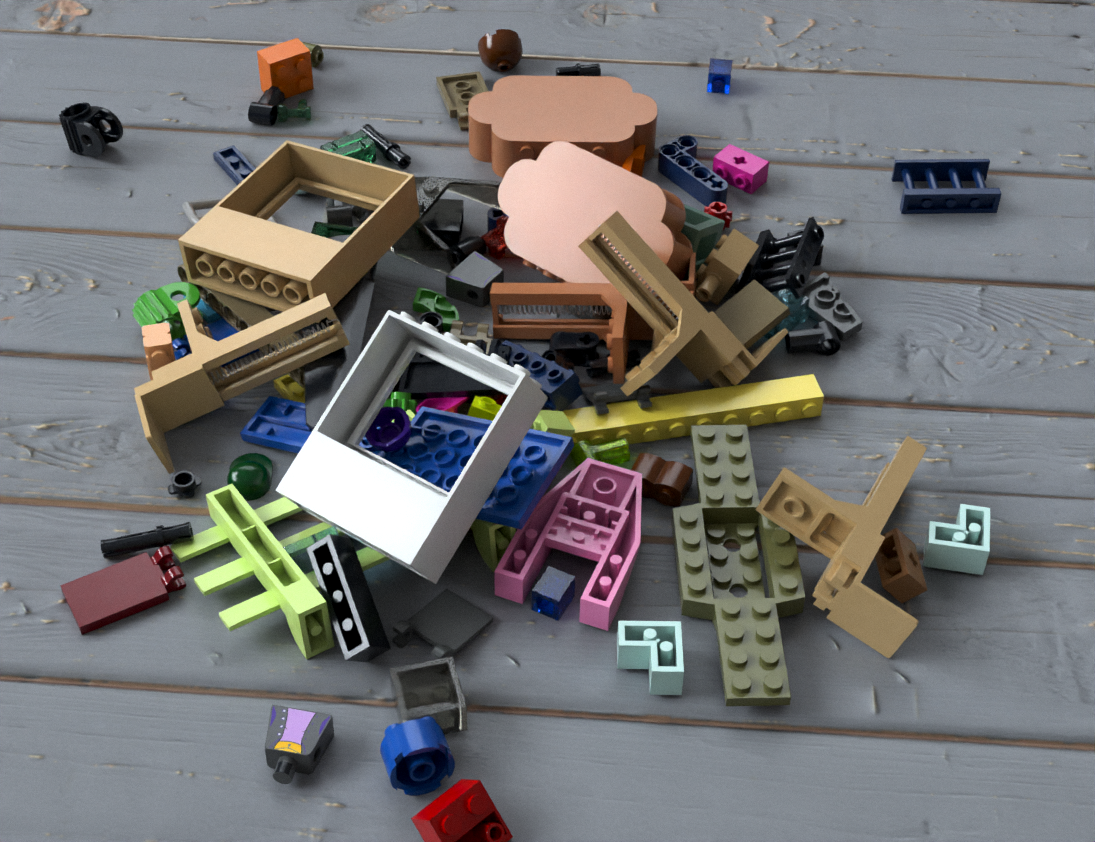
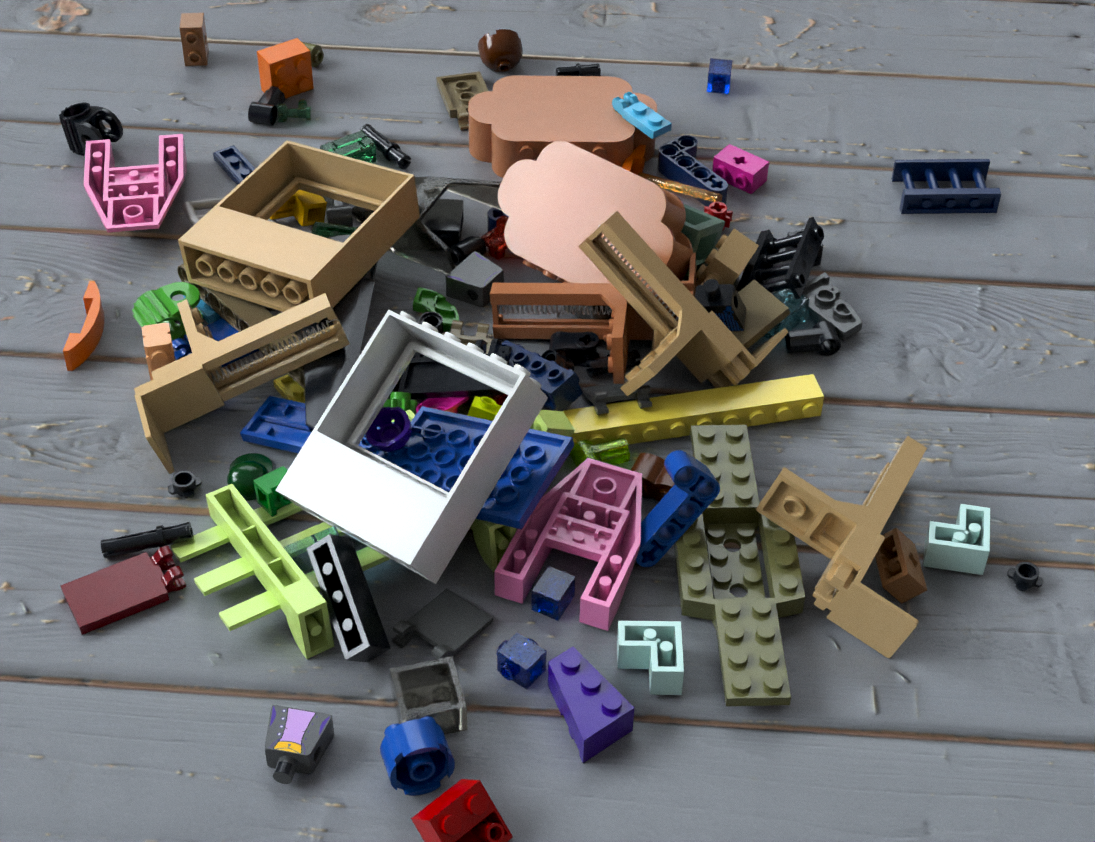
none -> orange slope [63,281,104,371]
none -> bright pink wedge [84,134,187,233]
none -> medium nougat brick [179,13,209,66]
none -> green brick [253,466,292,517]
none -> yellow brick [270,190,327,226]
none -> clear blue brick [496,632,547,690]
none -> dark purple wedge [548,647,634,763]
none -> medium azure hinge [612,92,672,139]
none -> blue beam [636,450,720,567]
none -> clear orange bar [638,172,722,202]
none -> black torso [695,279,746,331]
none -> black plate [1007,562,1043,591]

